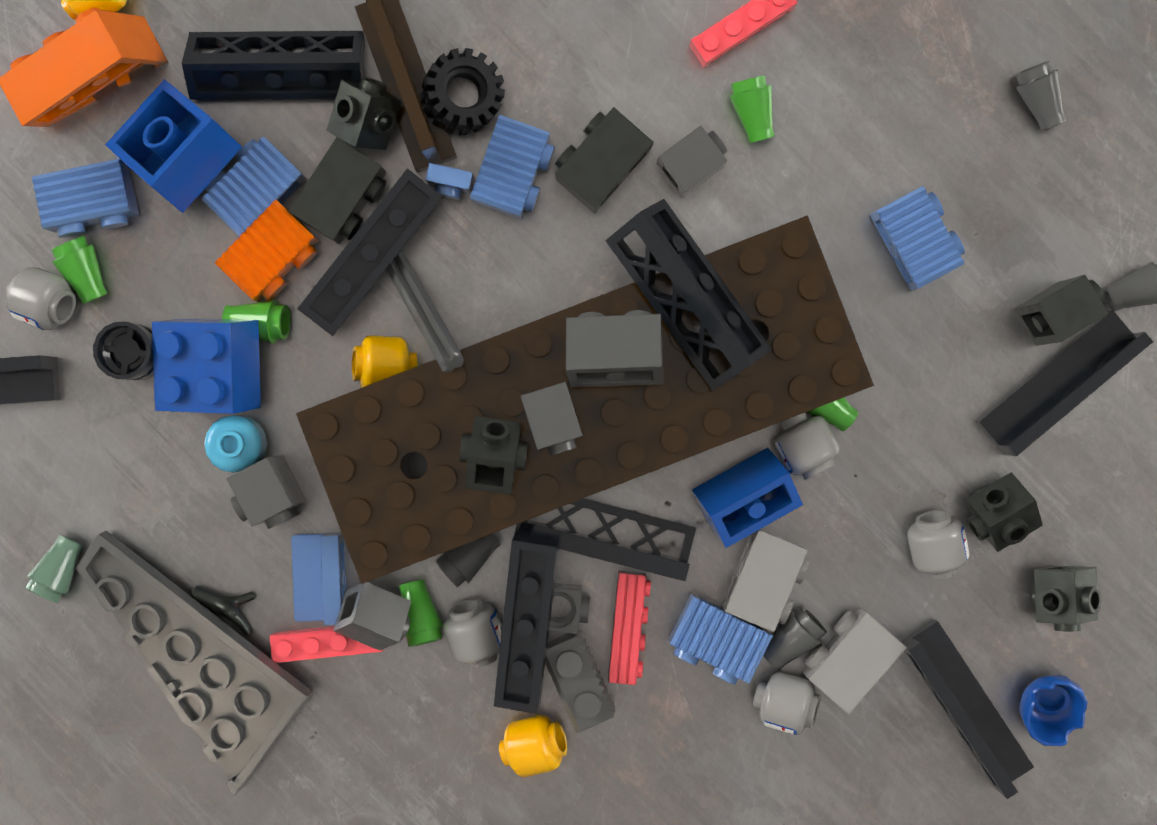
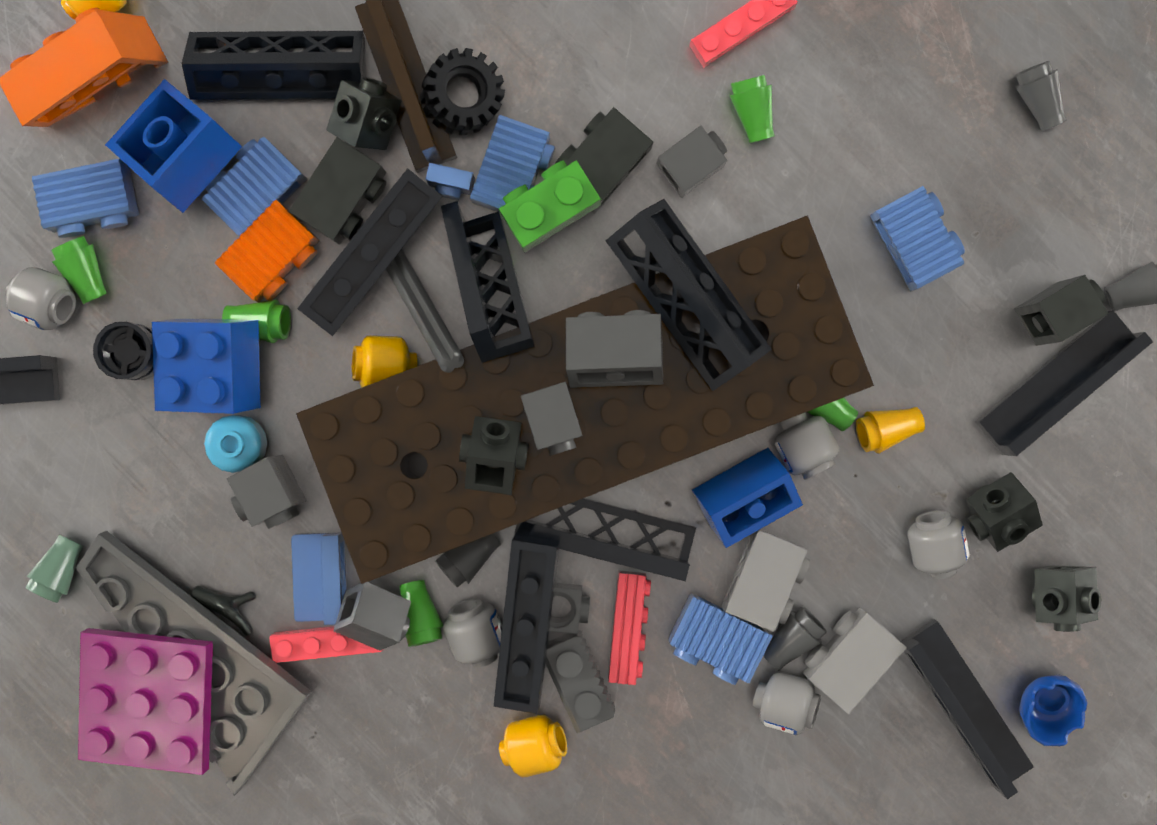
none -> magenta plate [78,628,213,775]
none -> black fence [441,201,535,363]
none -> bright green brick [499,160,601,252]
none -> yellow cone [855,407,925,454]

